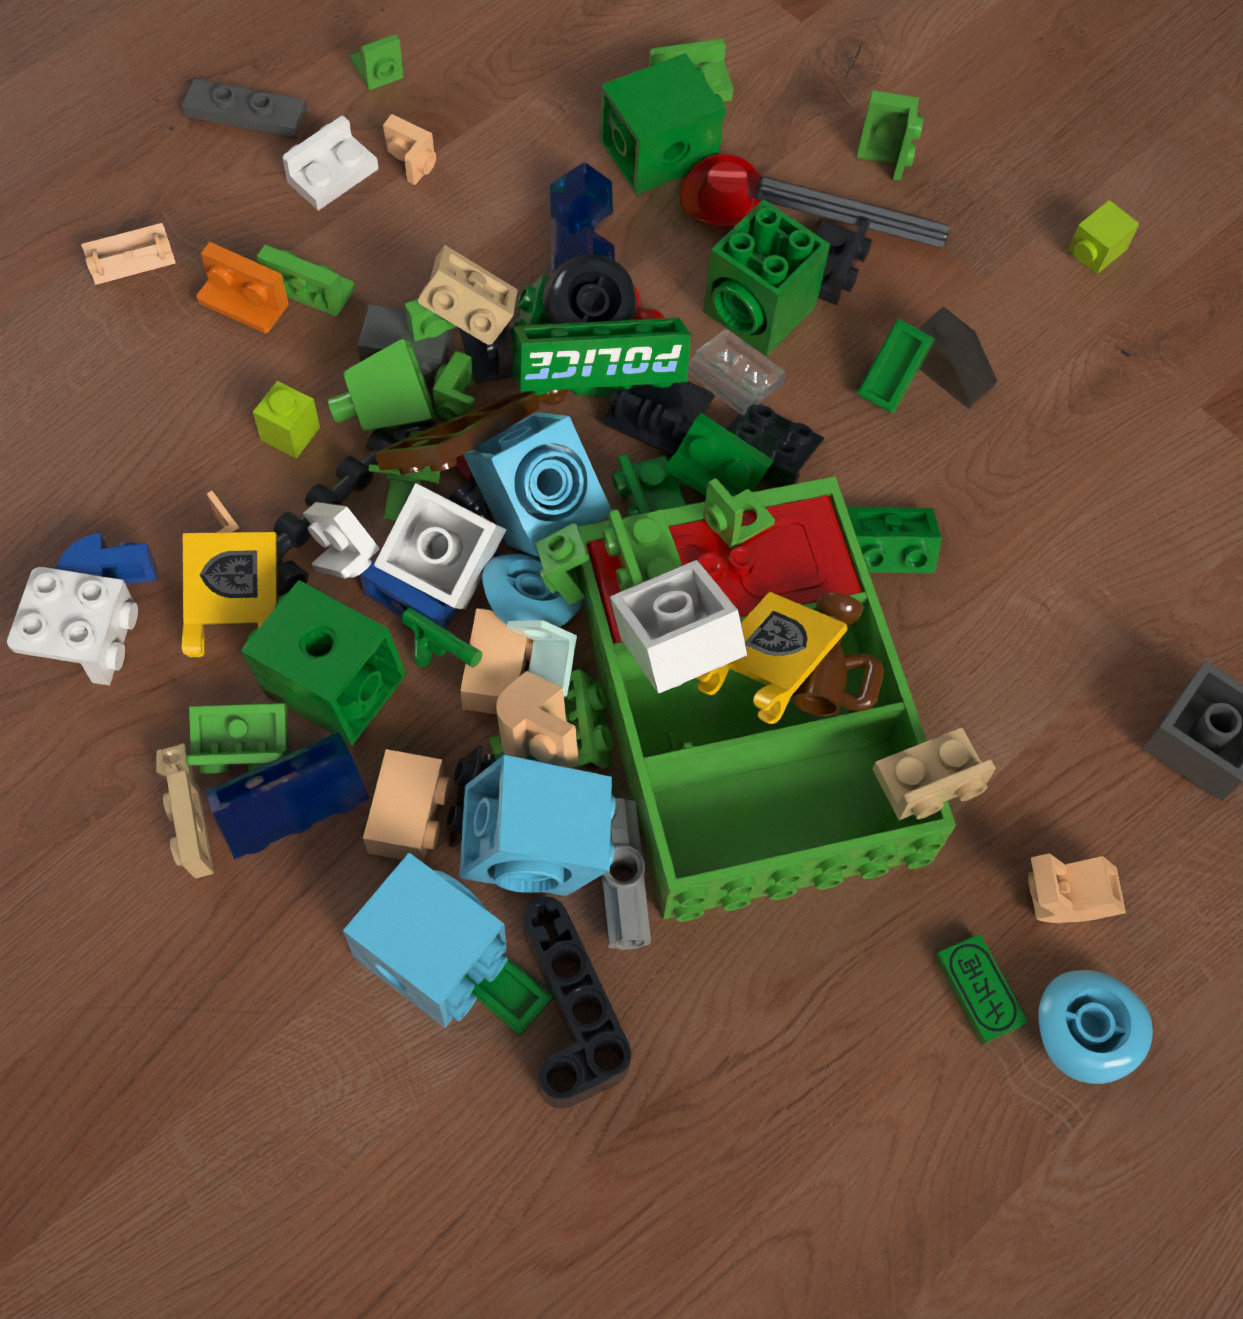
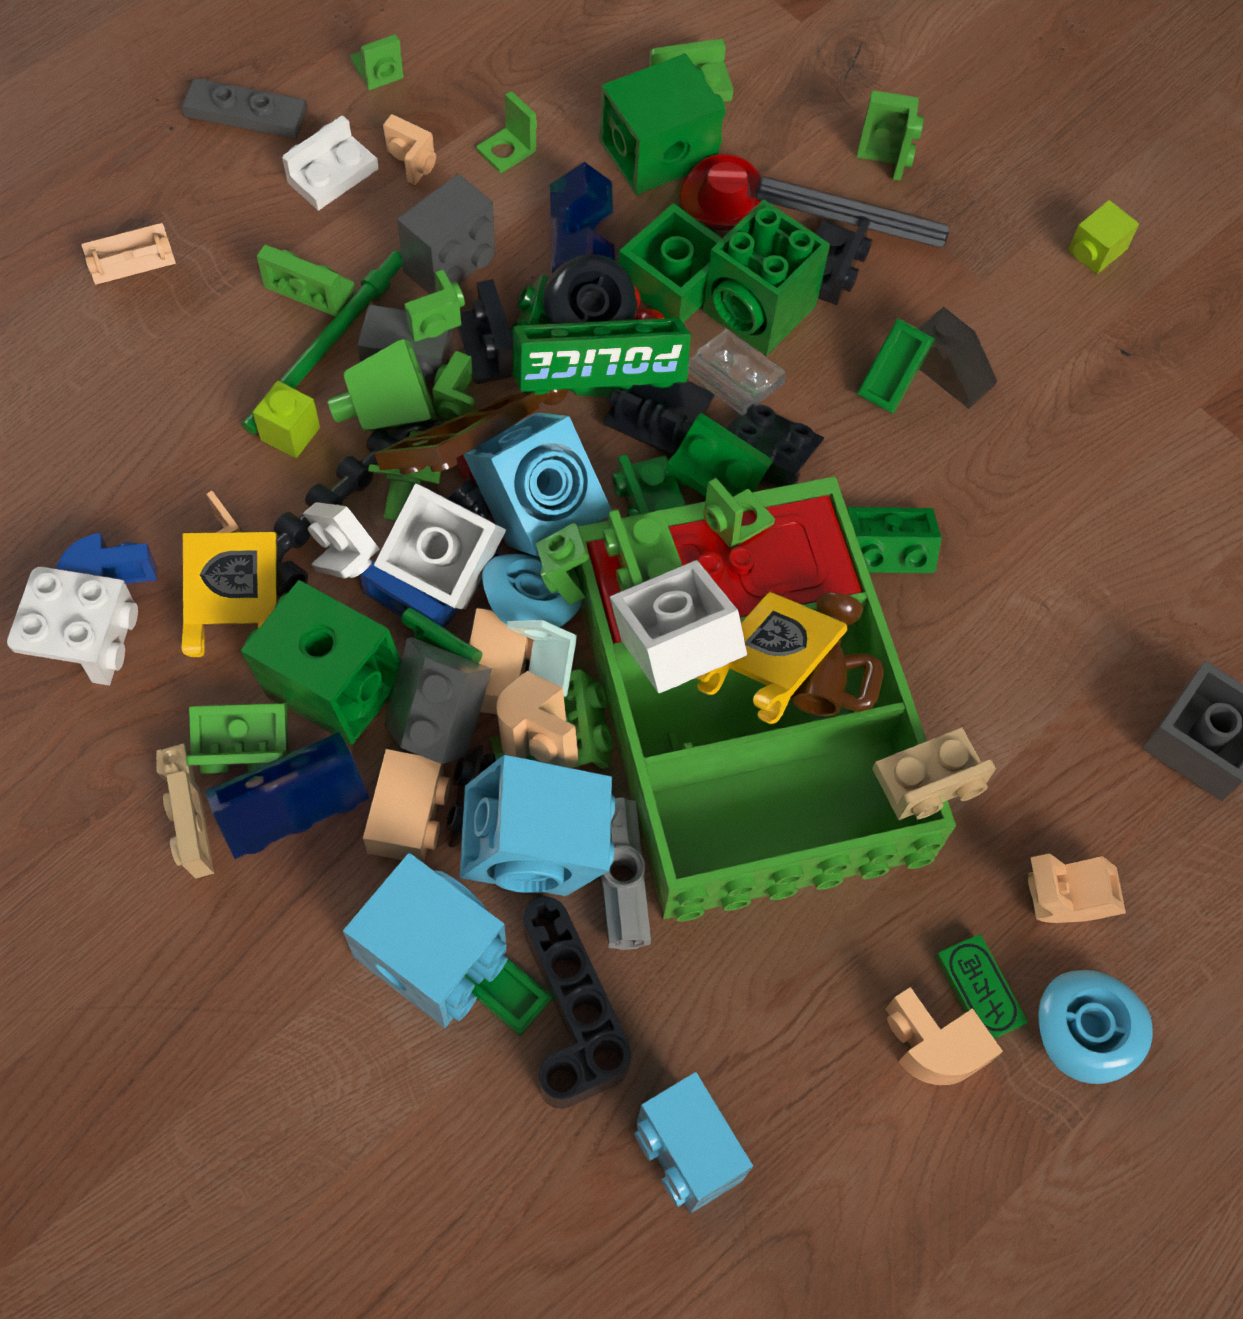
orange bracket [196,242,289,334] -> none
tan bracket [418,245,518,345] -> none
none -> green bar [241,250,402,435]
none -> dark grey slope [384,637,492,764]
none -> dark grey brick [397,173,495,295]
none -> bright green bracket [476,91,537,174]
none -> green brick [618,203,722,323]
none -> medium azure brick [634,1072,753,1214]
none -> light nougat brick [885,987,1003,1085]

